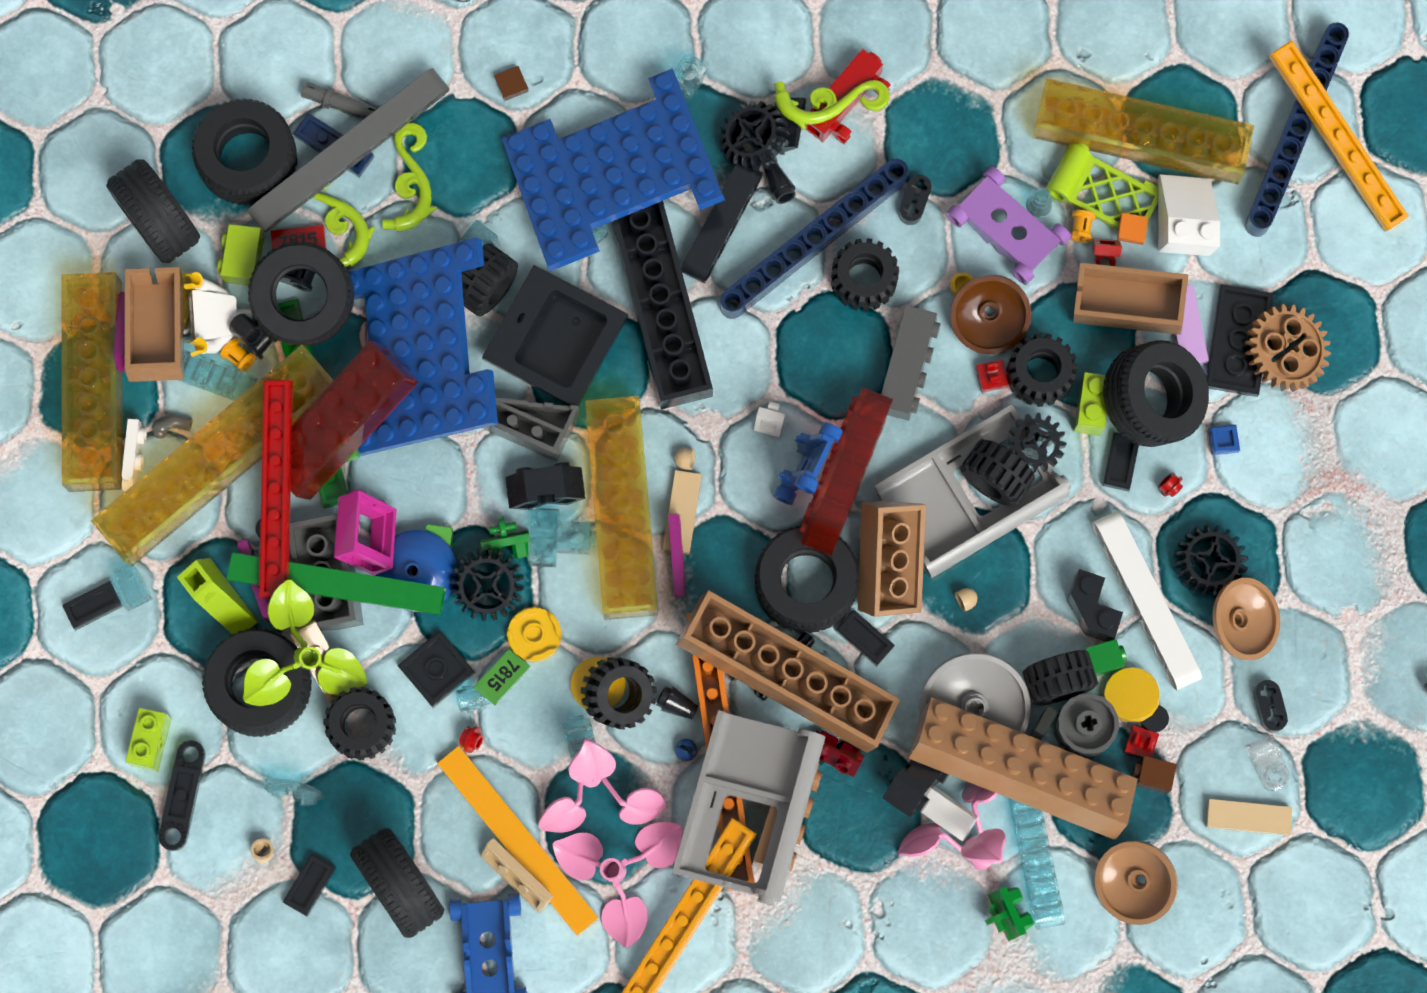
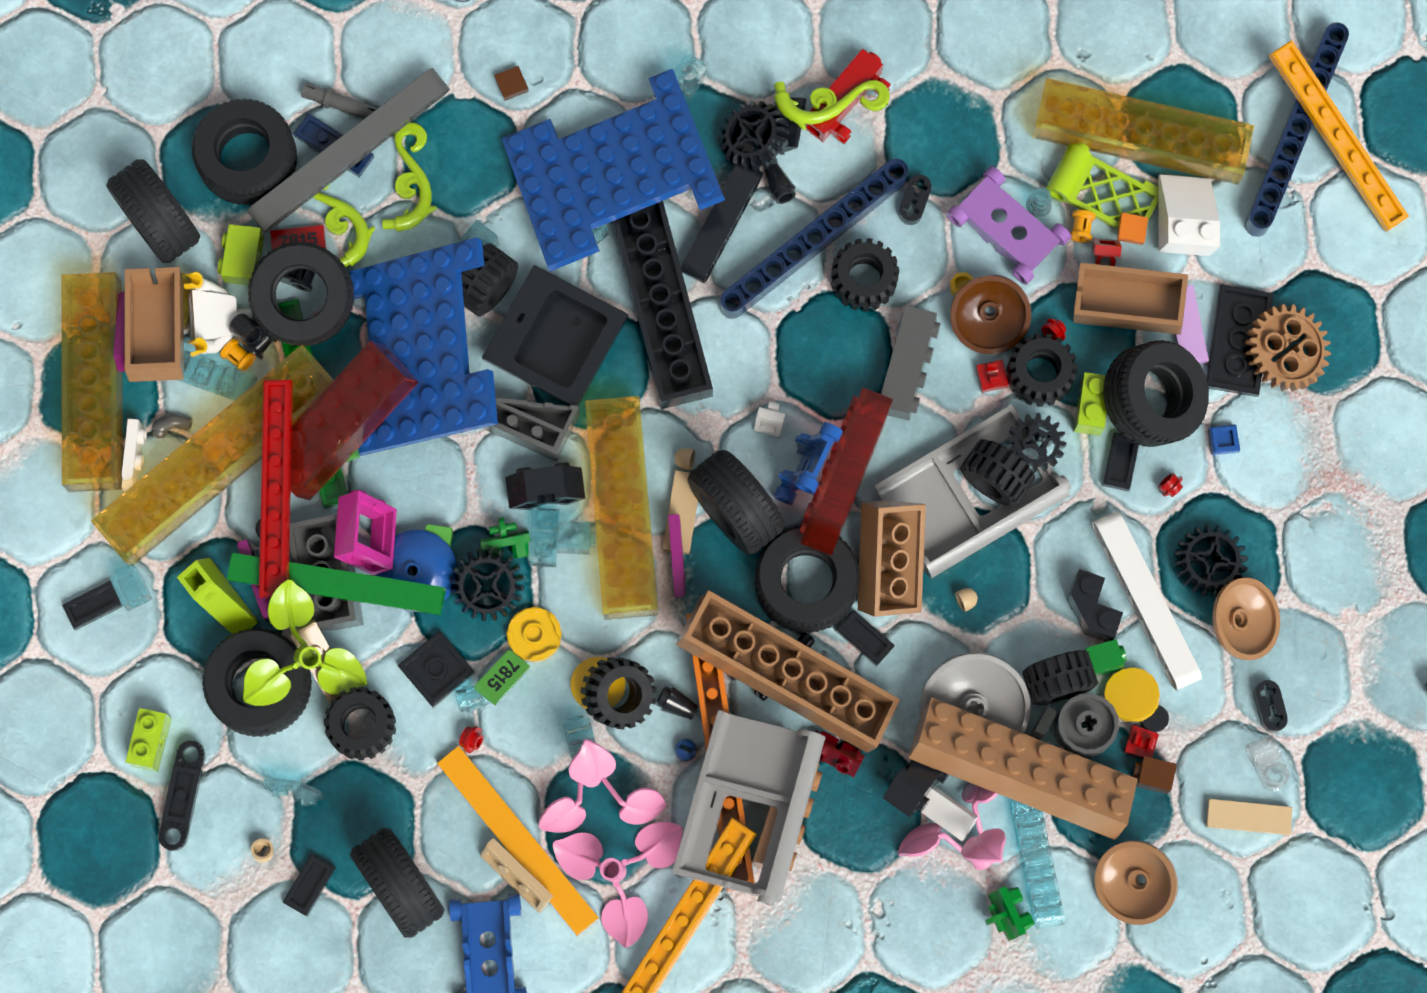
none -> black tyre [687,450,785,554]
none -> red plate [1041,318,1066,341]

